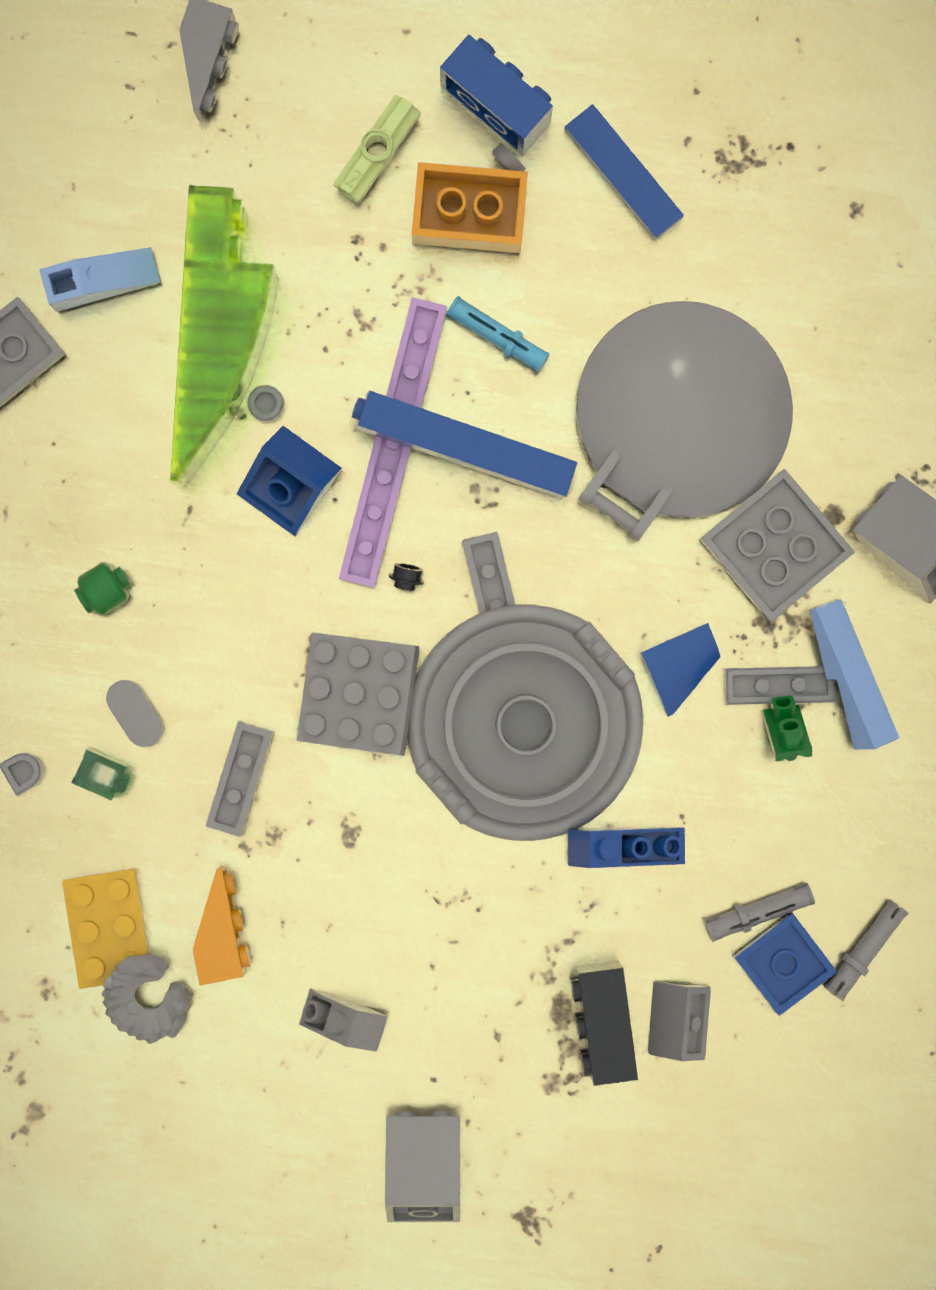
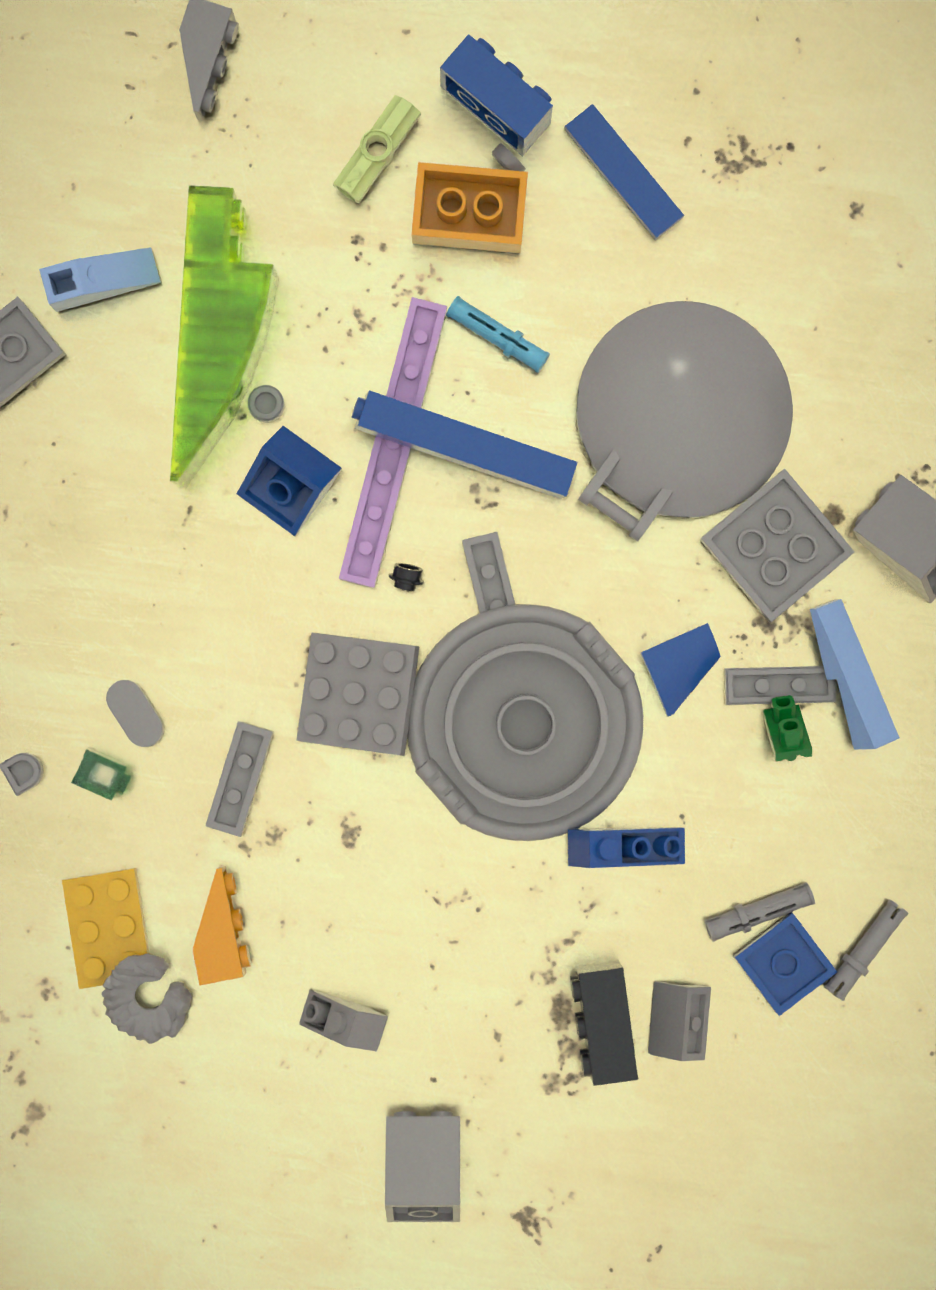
green head [74,562,131,616] -> none

